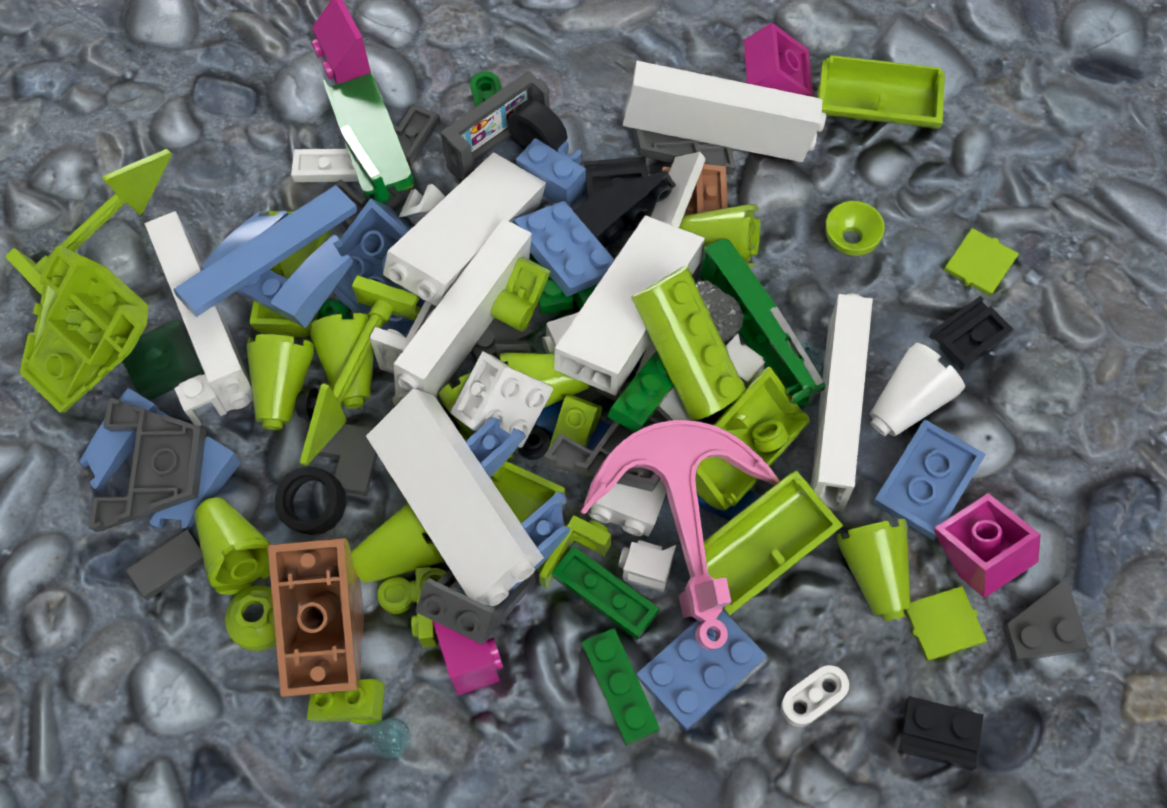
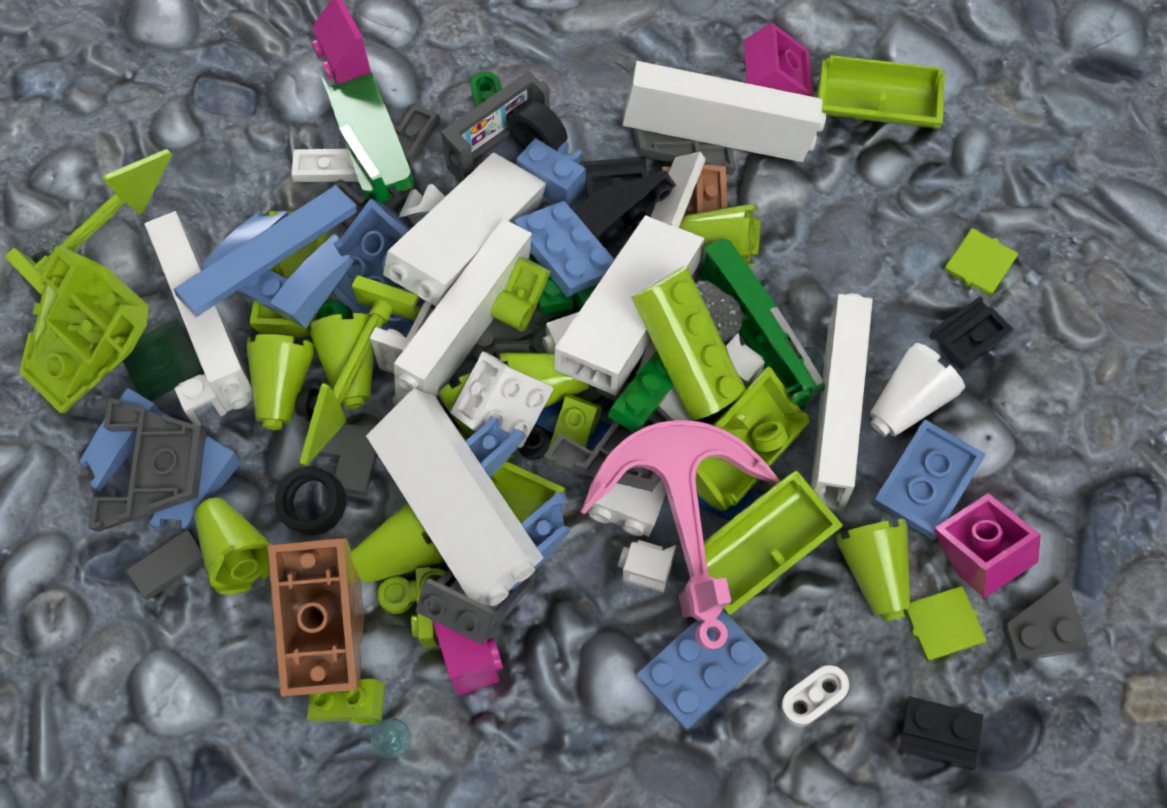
lime piece [225,586,276,651] -> none
lime bracket [537,515,611,588] -> none
green plate [552,546,659,640] -> none
green plate [581,628,660,746] -> none
lime piece [825,201,885,256] -> none

